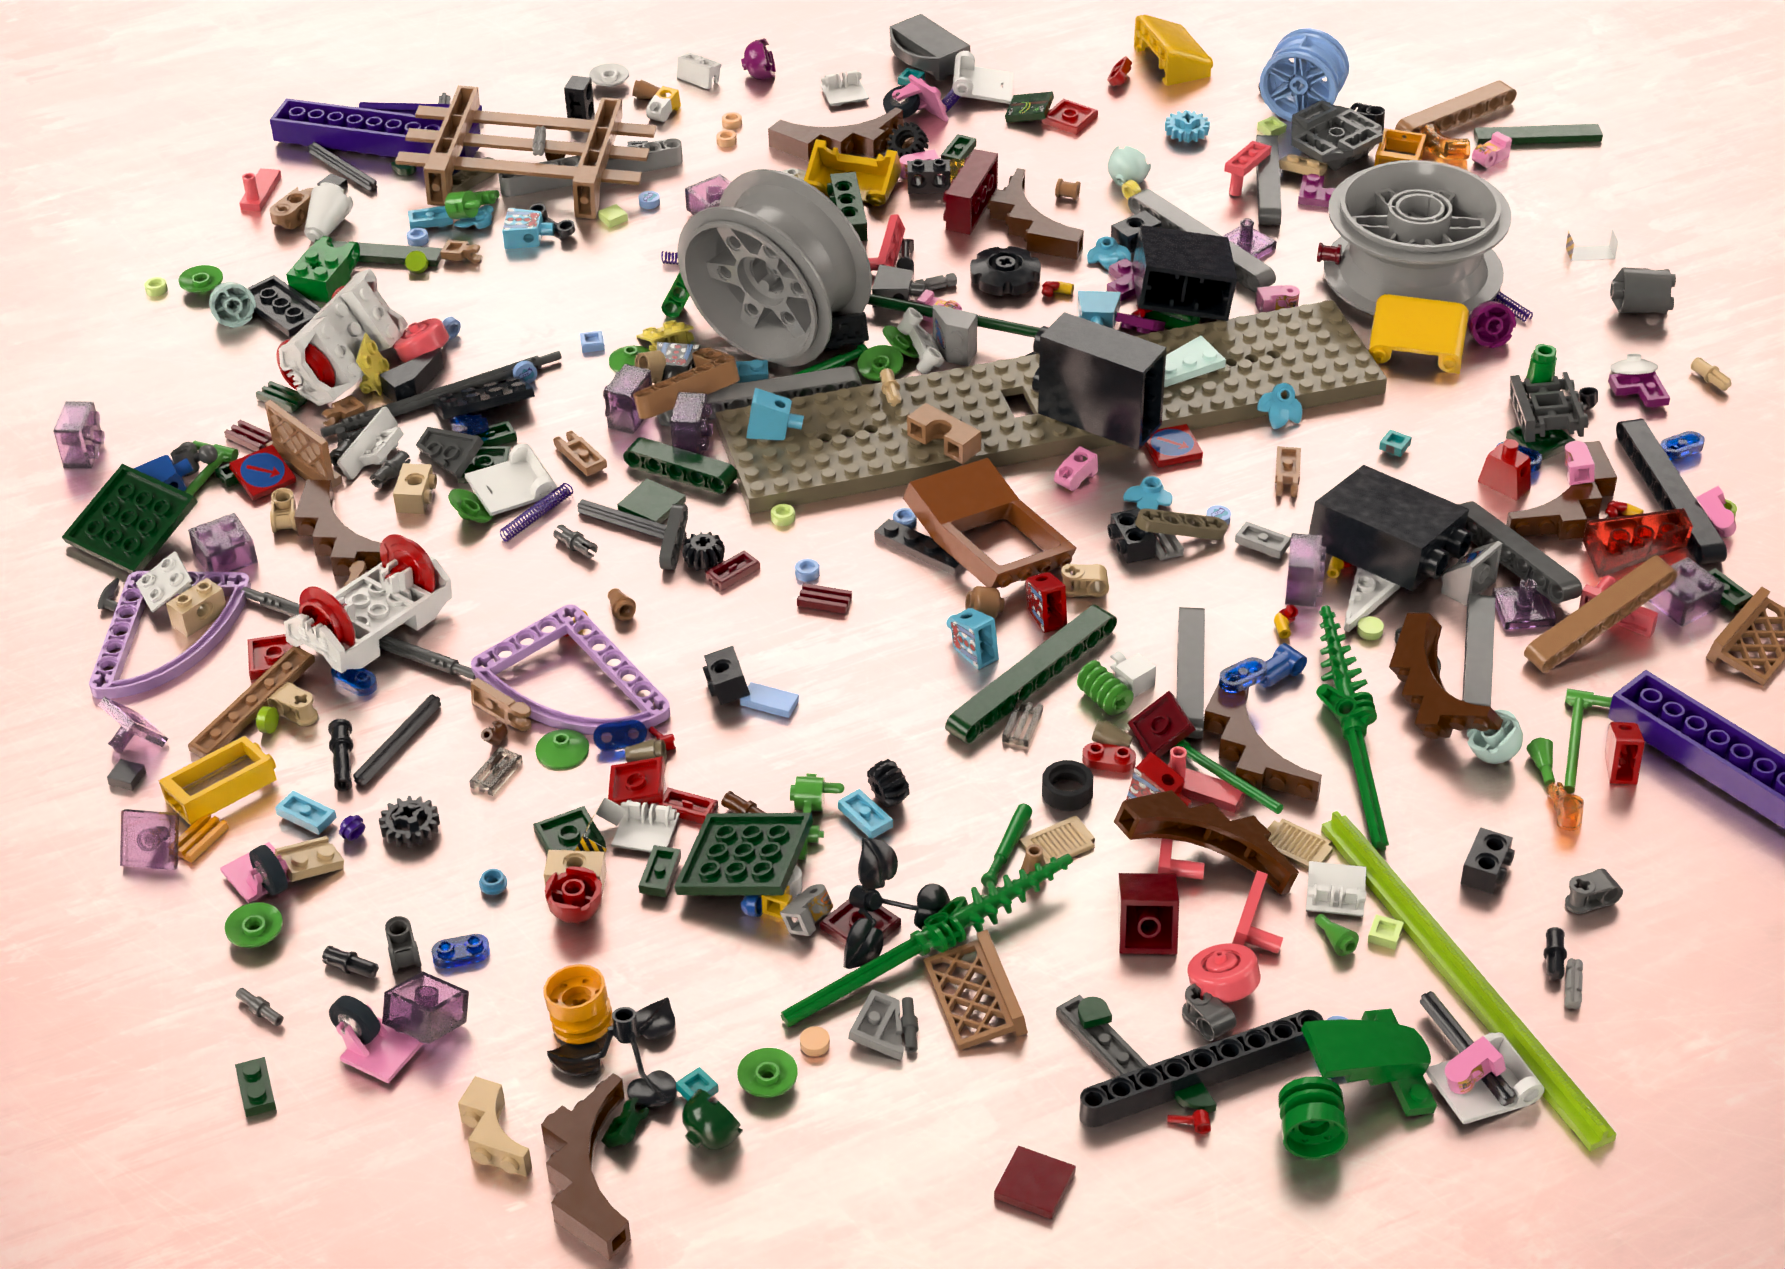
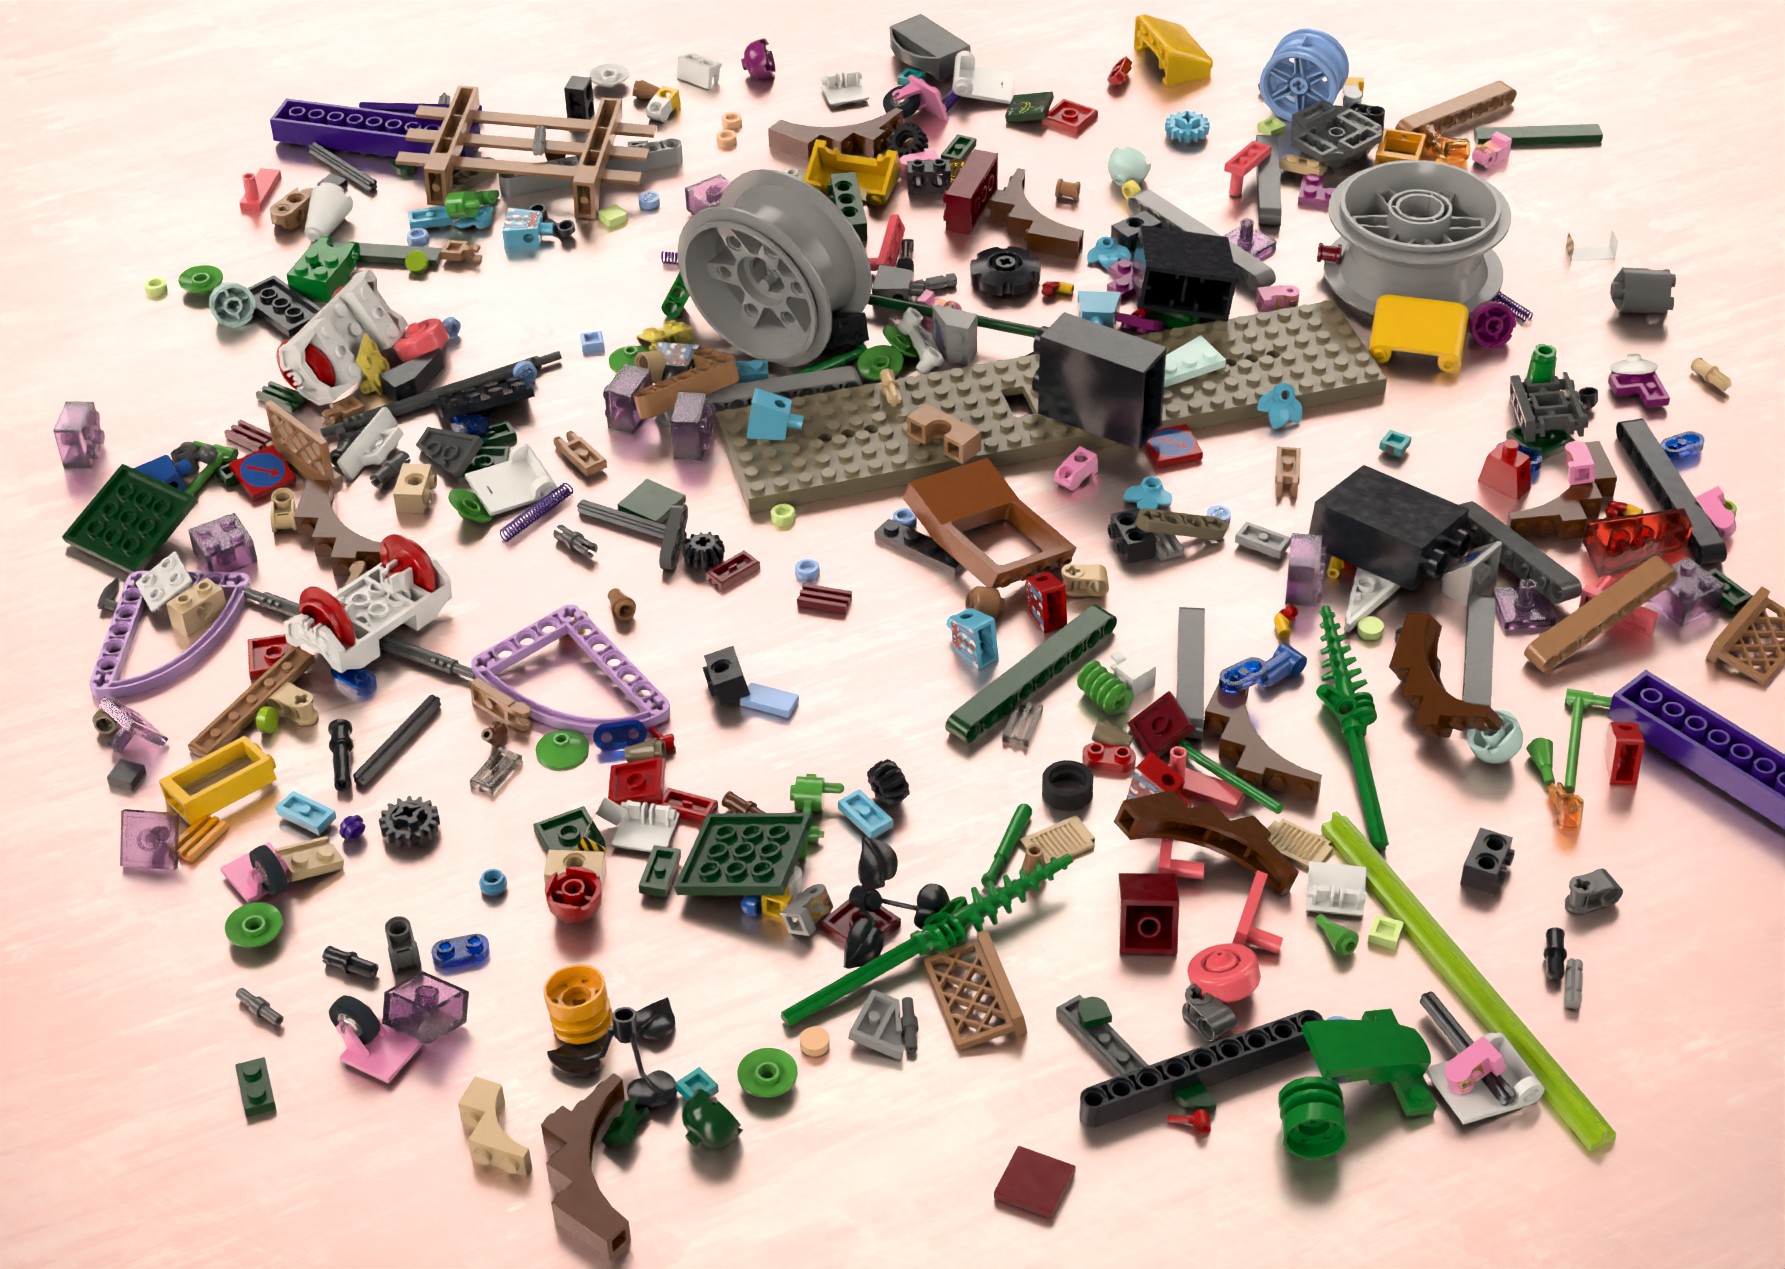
dark green beam [623,437,737,494] -> none
none -> dark tan cone [92,698,120,734]
none -> white leg [1342,77,1364,111]

